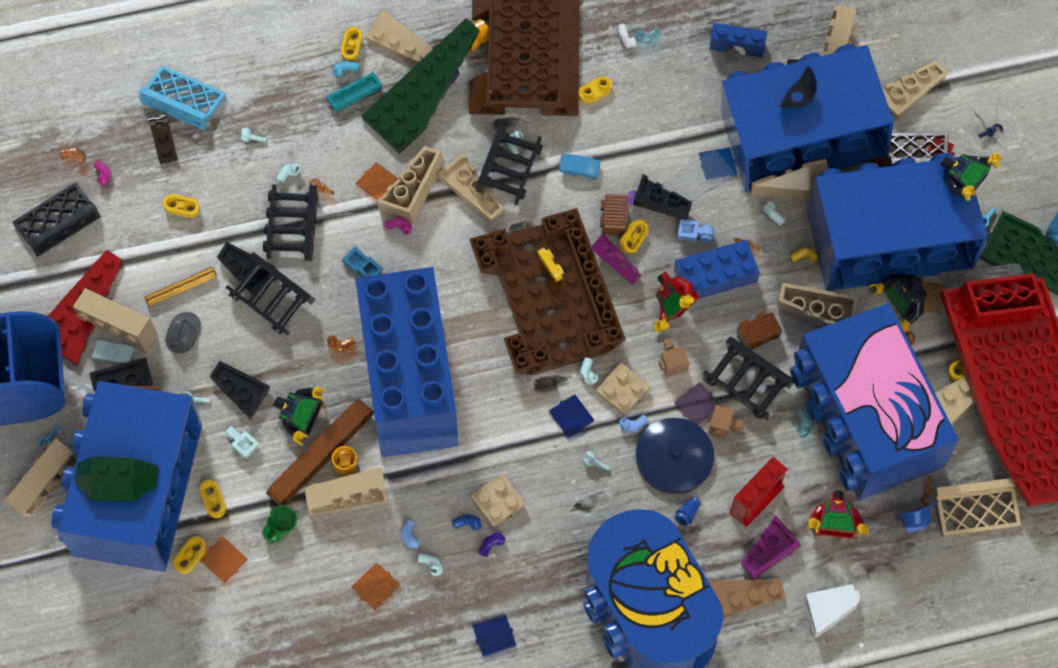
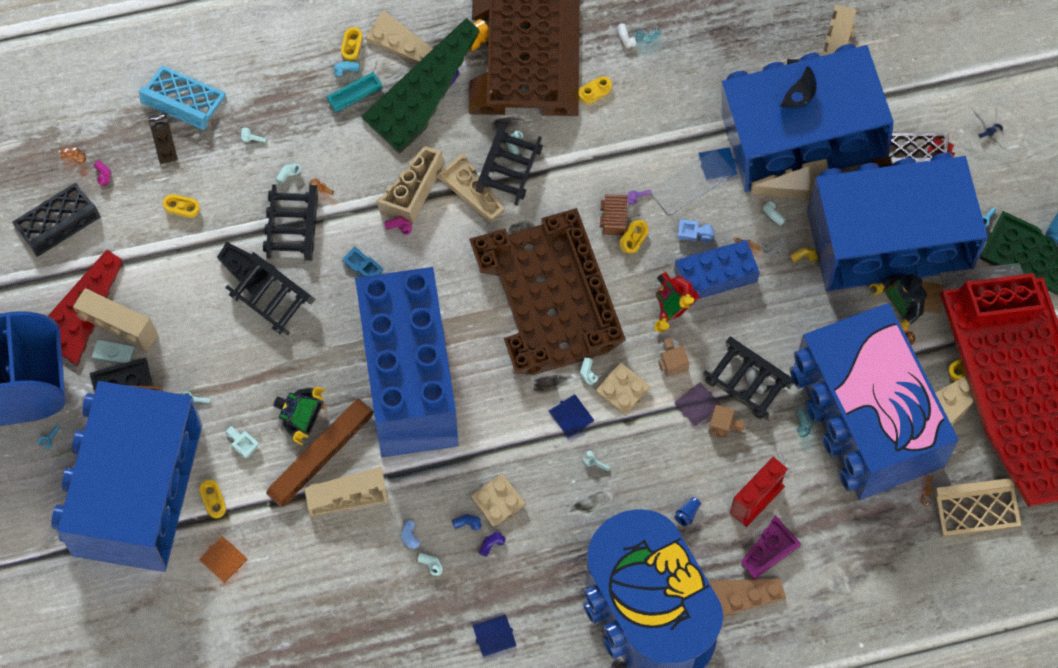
tan wedge [5,438,78,517] -> none
dark green wedge [75,456,159,503] -> none
pearl gold axle [145,267,217,306] -> none
dark grey piece [165,312,201,354] -> none
yellow plate [173,536,207,574] -> none
black wing [210,361,270,420] -> none
green hair [262,505,298,543] -> none
clear orange arm [327,336,356,352] -> none
light orange wheel [332,446,359,478] -> none
clear orange piece [352,563,400,610] -> none
clear orange piece [356,162,398,200] -> none
yellow plate [537,248,564,282] -> none
dark azure slope [559,154,601,180] -> none
magenta wing [590,234,642,285] -> none
light blue arm [619,415,649,433] -> none
black wing [633,174,692,220] -> none
dark blue dish [636,418,714,494] -> none
blue arch [709,23,767,58] -> none
dark orange brick [736,312,782,350] -> none
tan wedge [777,283,858,327] -> none
white slope [804,584,860,638] -> none
torso [806,491,869,539] -> none
tan wing [882,61,948,119] -> none
blue piece [894,500,939,533] -> none
torso [941,153,1003,201] -> none

